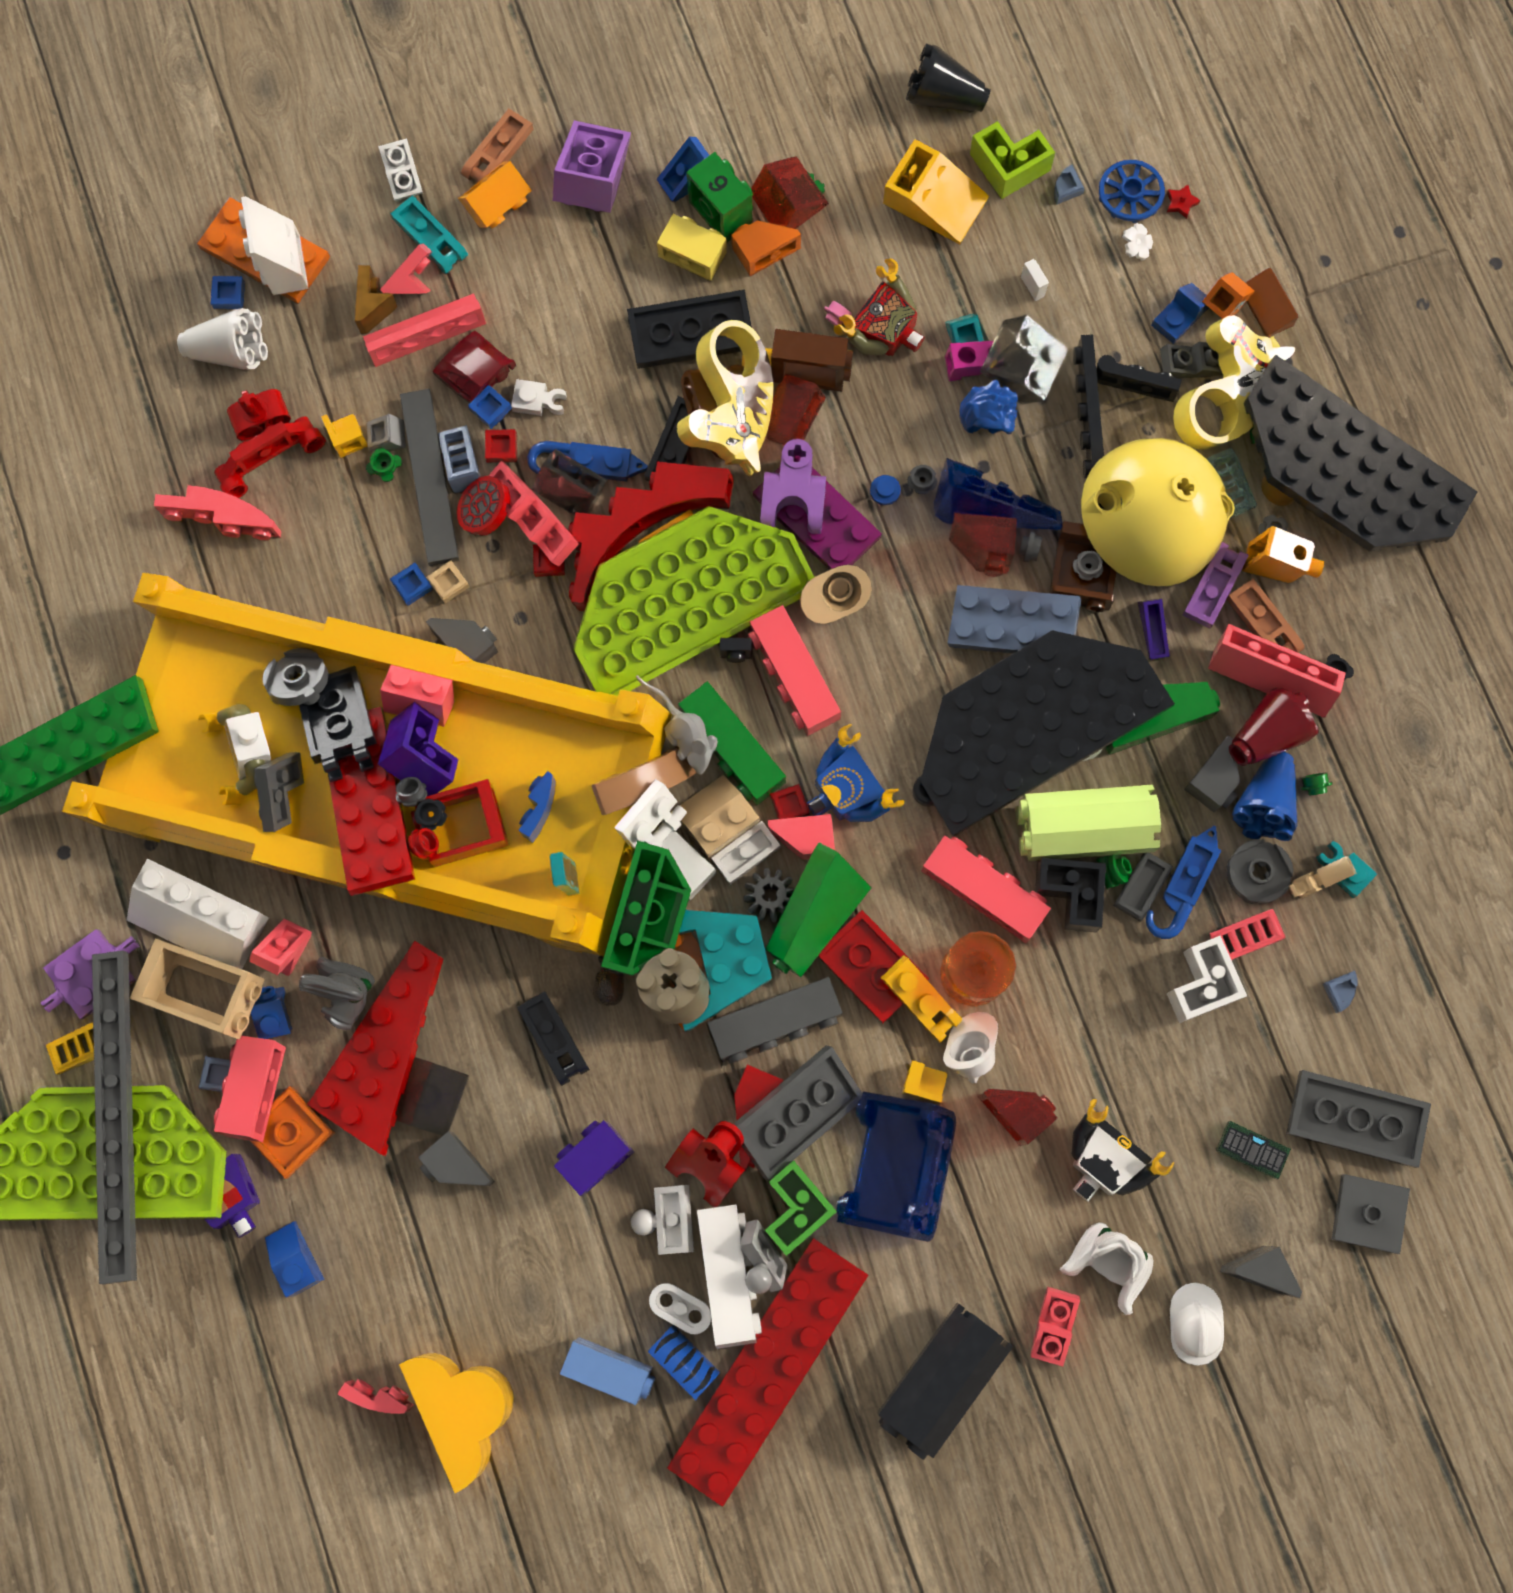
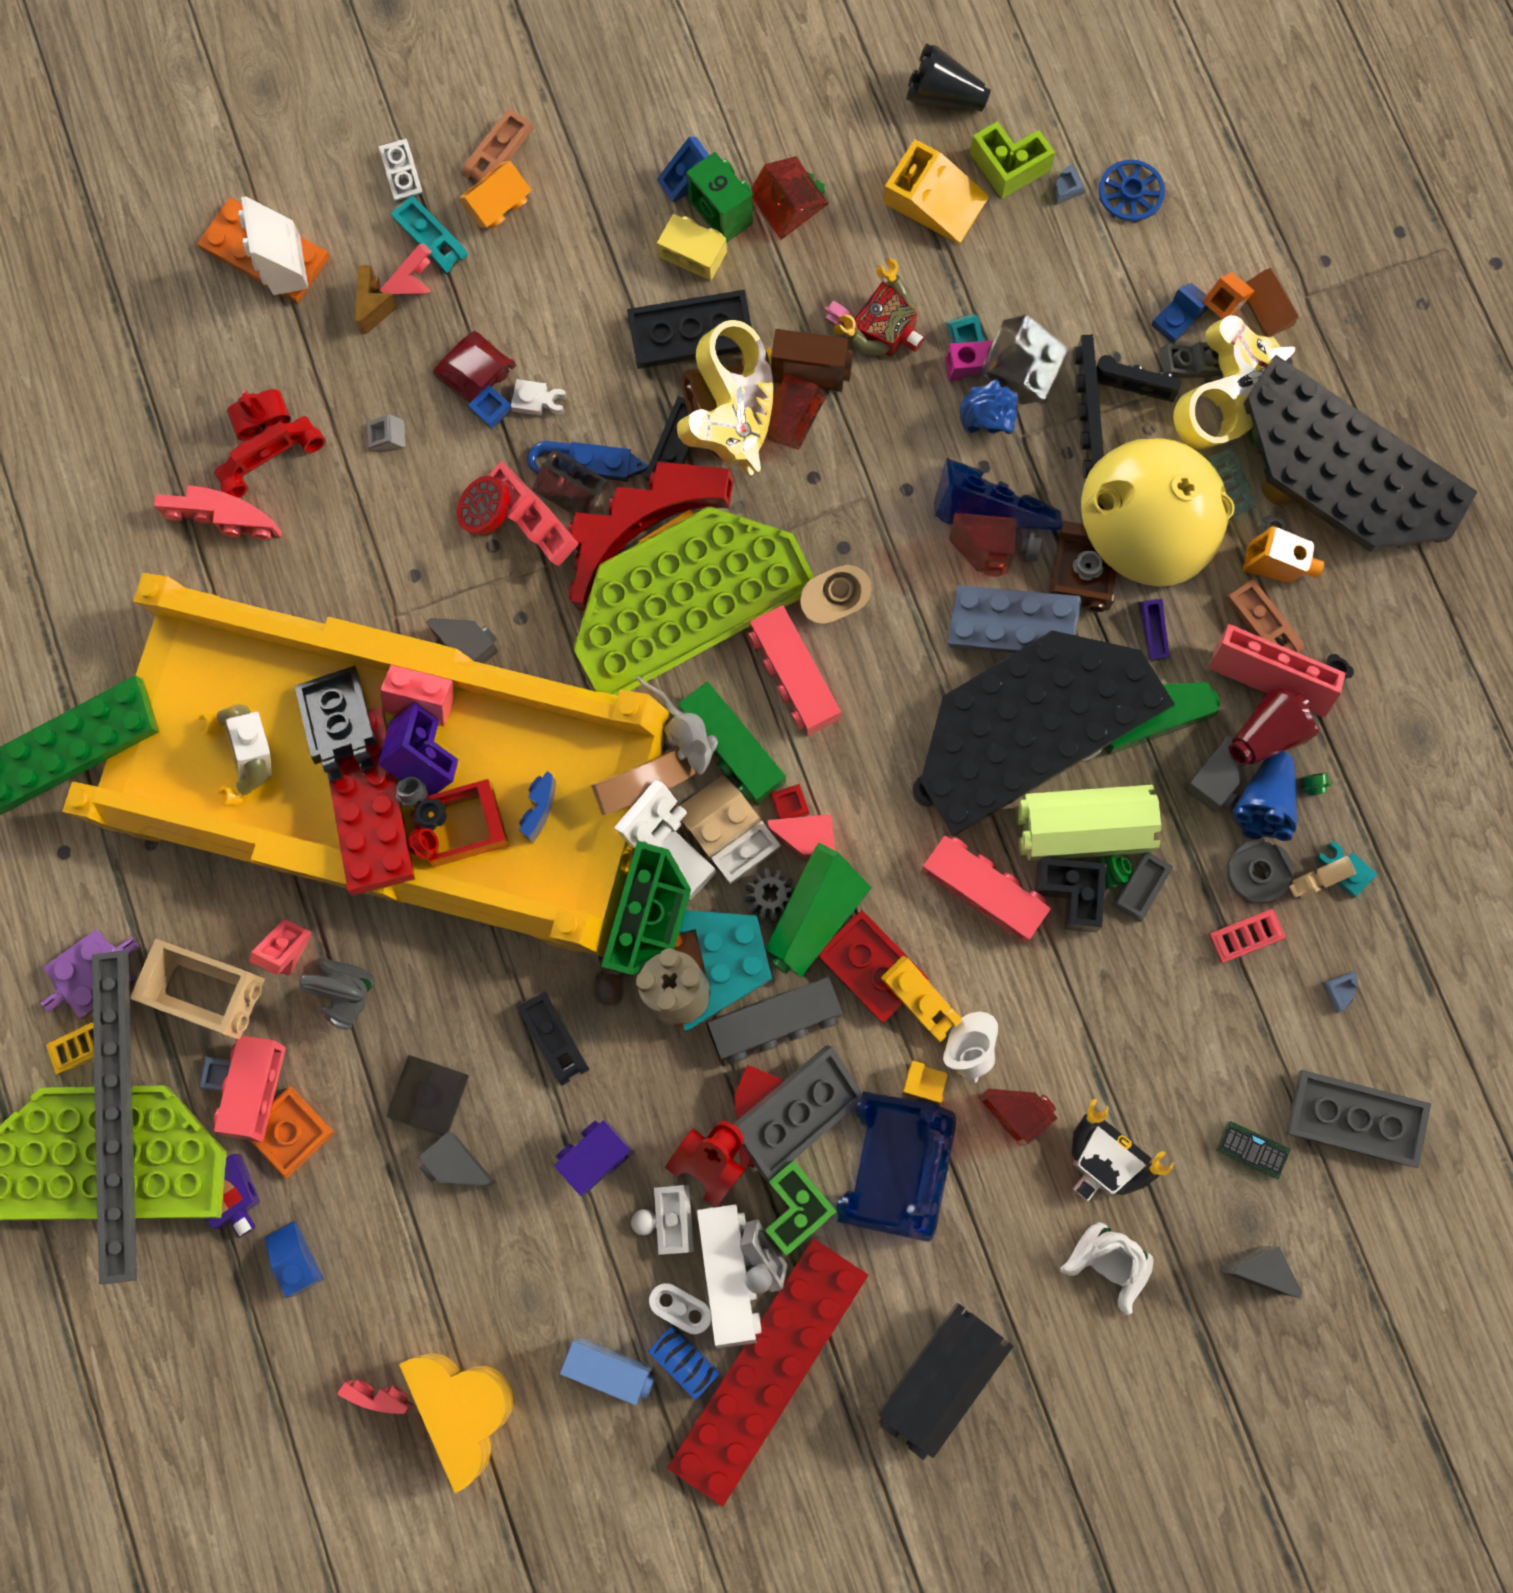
white slope [127,859,269,969] -> none
white cone [177,308,268,370] -> none
blue plate [210,276,245,309] -> none
blue bracket [251,986,292,1039] -> none
dark grey plate [254,752,304,832] -> none
dark grey plate [262,648,329,706] -> none
red wing [307,941,444,1156] -> none
yellow panel [321,414,368,458] -> none
coral fence [363,293,486,367] -> none
green plate [366,448,402,482] -> none
blue tile [390,563,433,606] -> none
dark grey tile [400,389,459,566] -> none
tan tile [426,560,470,604] -> none
sand blue slope [438,425,481,493] -> none
red plate [485,429,517,463] -> none
red tile [533,544,565,577] -> none
teal tile [549,852,580,896] -> none
medium lavender slope [552,120,631,213] -> none
black plate [720,638,752,663] -> none
orange slope [731,220,801,276] -> none
magenta plate [753,456,882,570] -> none
medium lavender piece [760,439,826,534] -> none
blue torso [807,724,904,822] -> none
blue plate [870,475,901,505] -> none
dark grey plate [907,465,938,494] -> none
clear orange wheel [940,931,1016,1007] -> none
white tile [1021,259,1049,301] -> none
coral slope [1031,1286,1080,1367] -> none
white plant [1122,223,1153,261] -> none
blue plate [1146,826,1221,939] -> none
red piece [1167,185,1201,219] -> none
white brick [1167,935,1247,1023] -> none
white piece [1170,1283,1224,1366] -> none
medium lavender plate [1182,542,1249,629] -> none
dark grey plate [1331,1174,1410,1254] -> none

